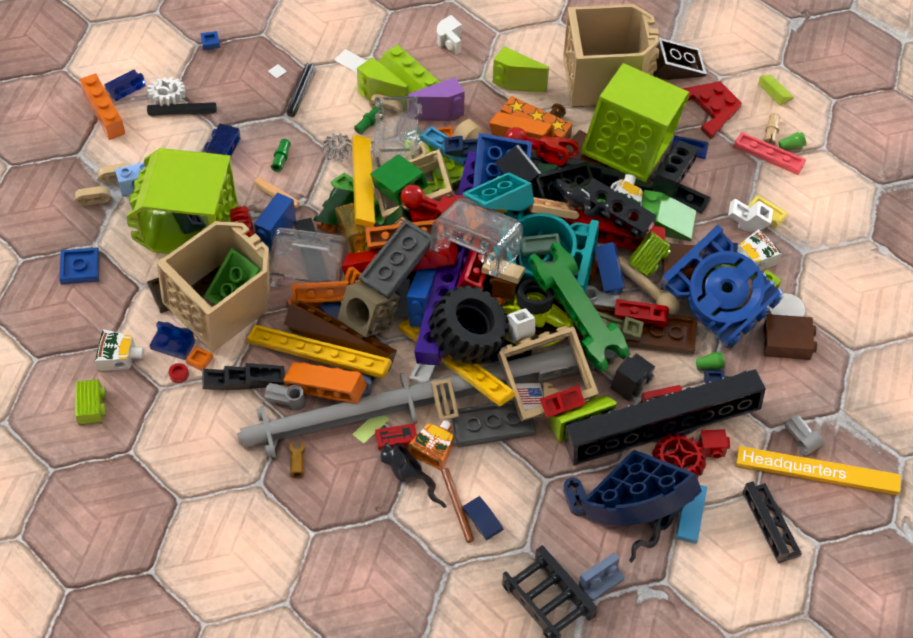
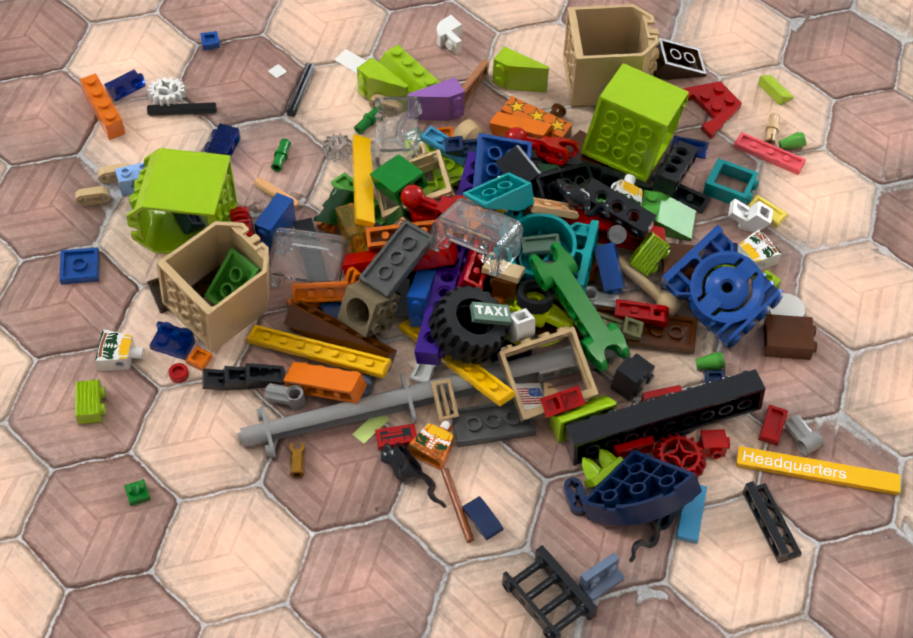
none -> green tile [124,479,150,506]
none -> nougat tile [462,59,489,104]
none -> sand green tile [470,302,512,326]
none -> lime tile [582,449,623,488]
none -> flat silver tile [607,225,627,244]
none -> red tile [613,436,655,460]
none -> teal window [703,158,760,205]
none -> red tile [758,404,788,446]

